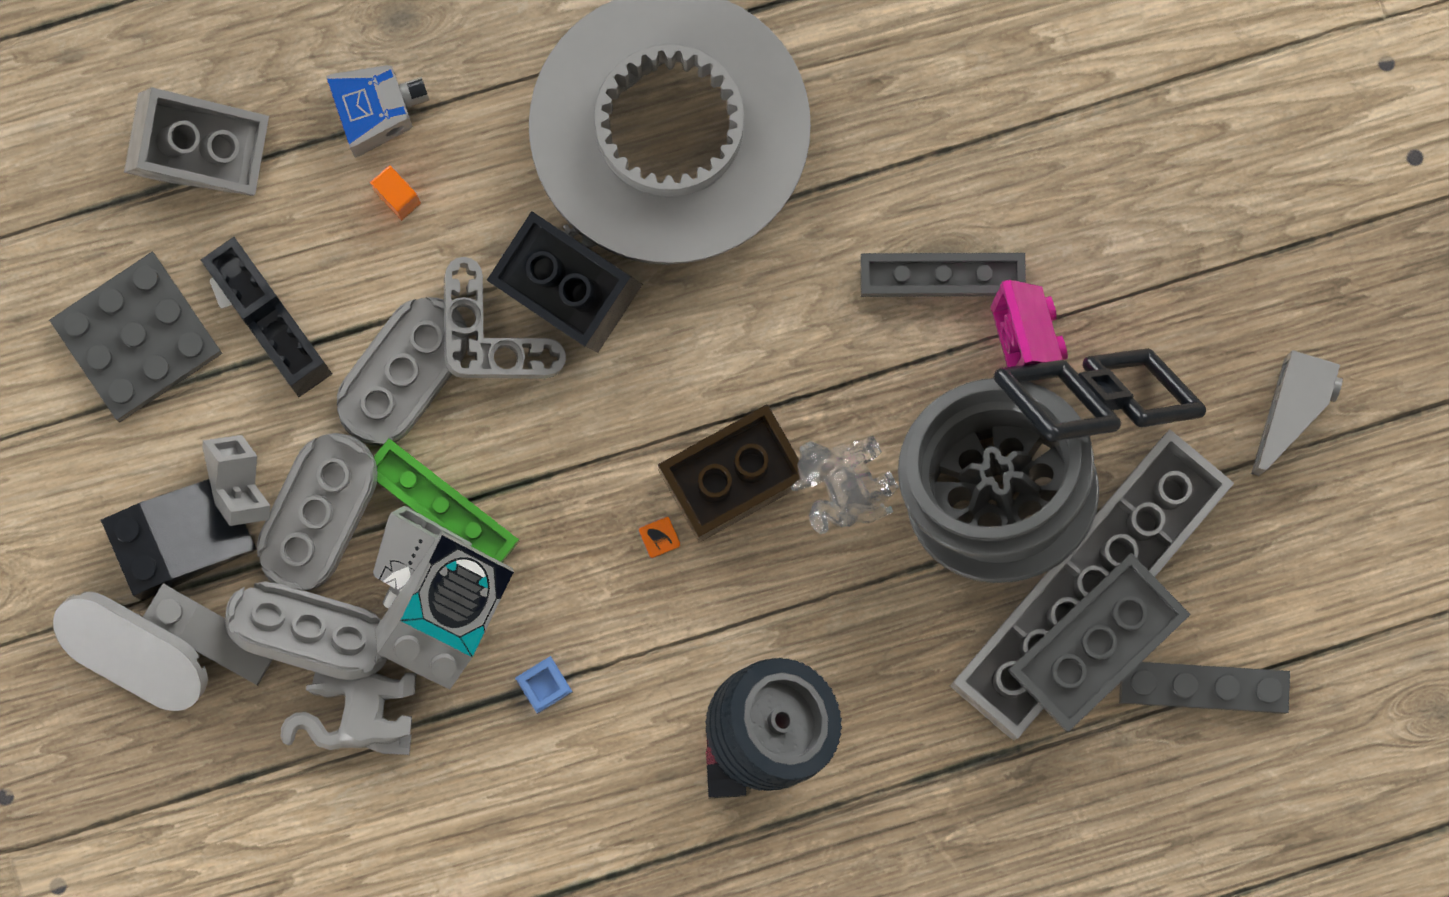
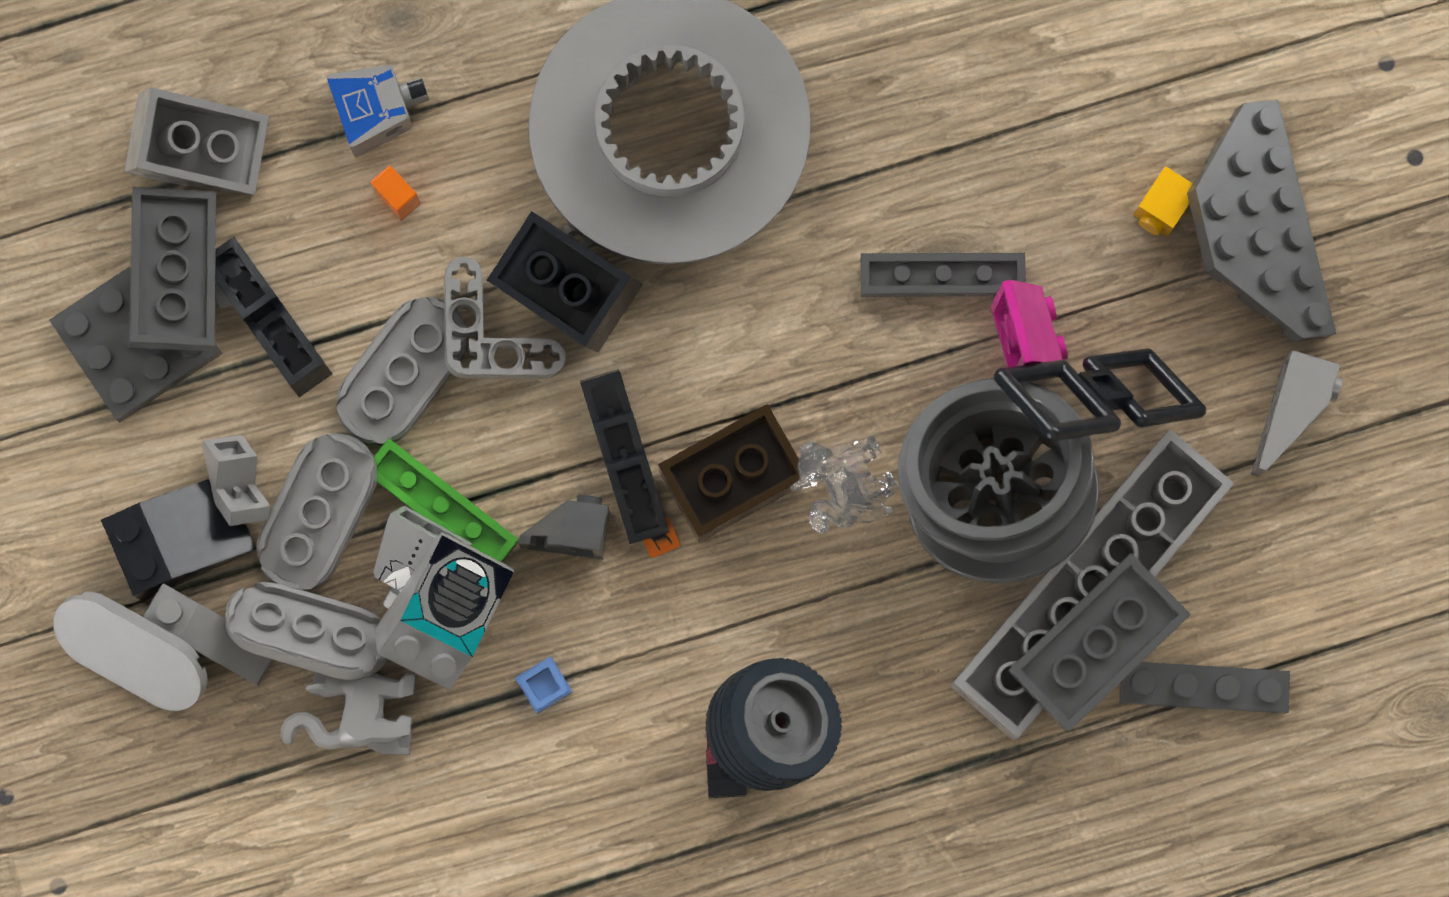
none -> dark grey plate [129,187,216,351]
none -> dark grey slope [518,495,610,560]
none -> black slope [580,369,669,544]
none -> yellow brick [1133,166,1193,237]
none -> dark grey plate [1187,99,1337,342]

